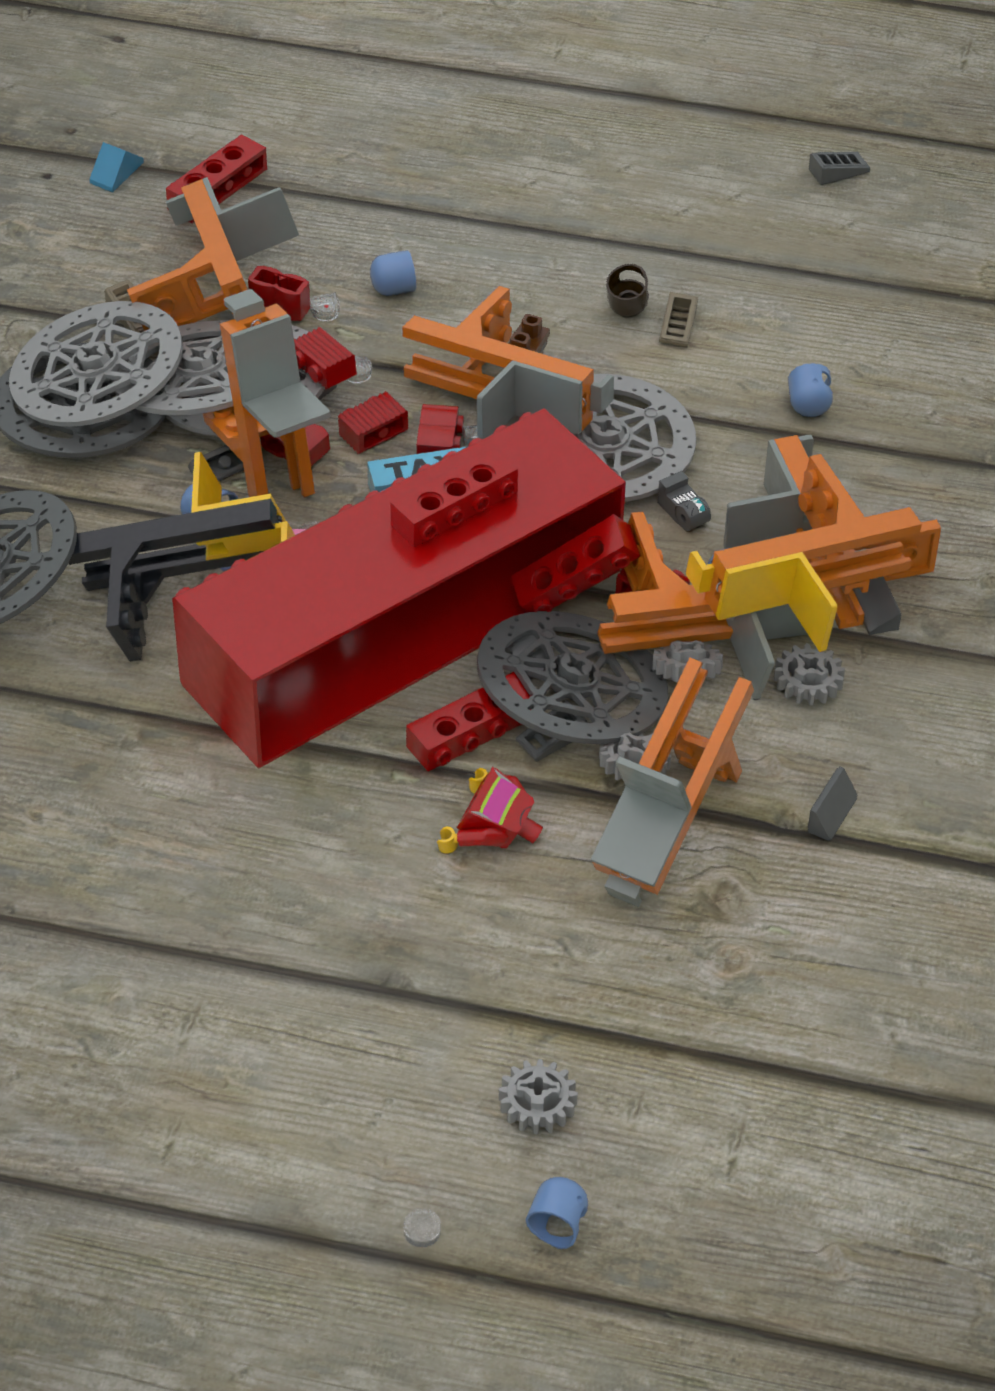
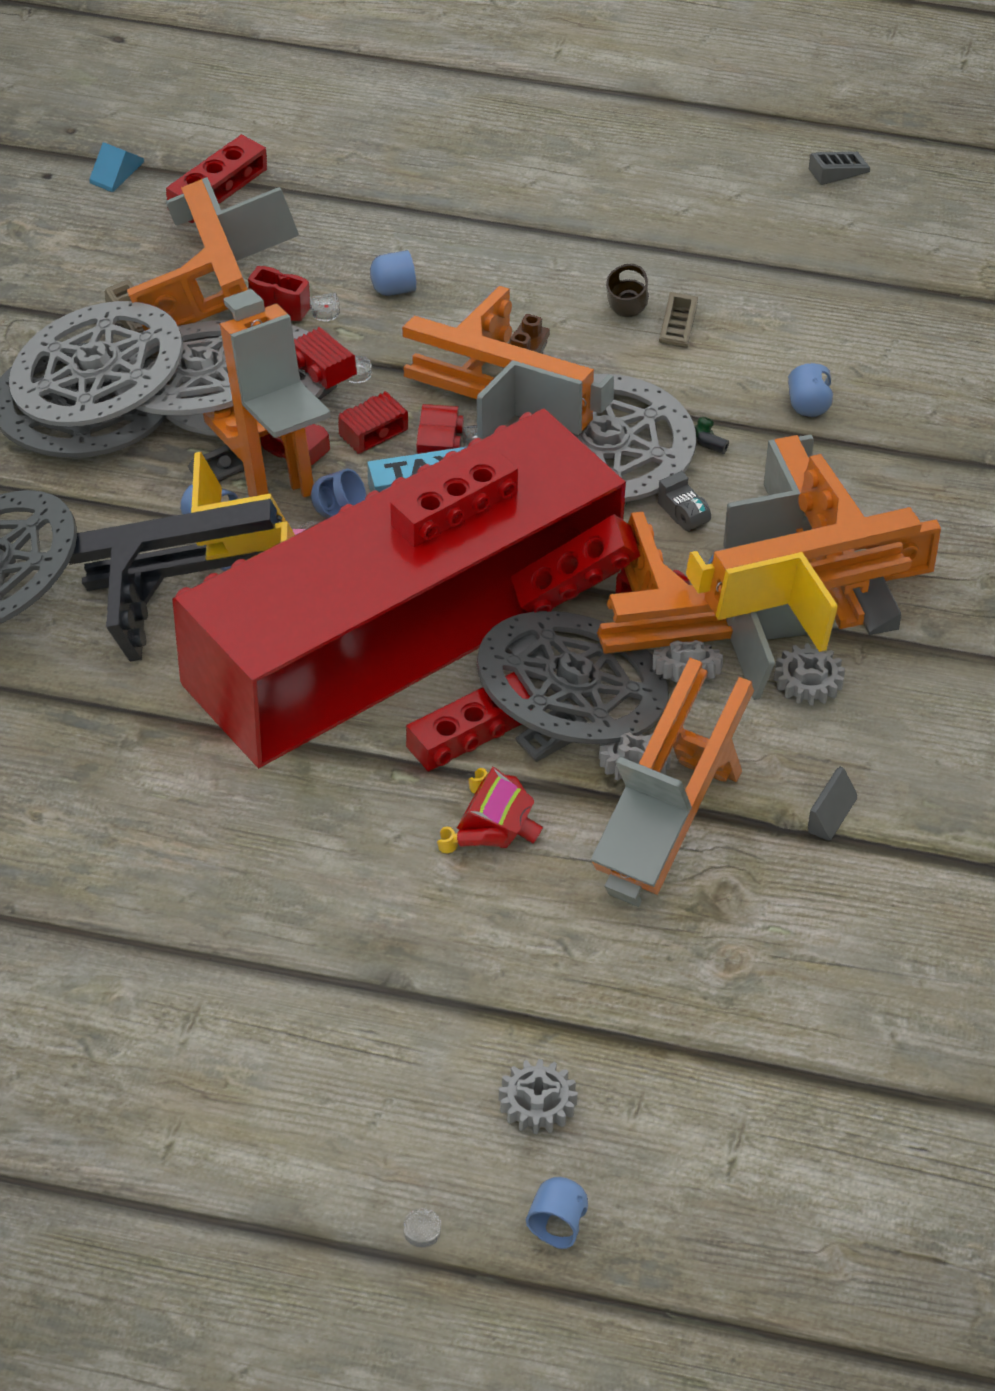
none -> medium blue helmet [311,468,366,518]
none -> black arm [694,417,729,454]

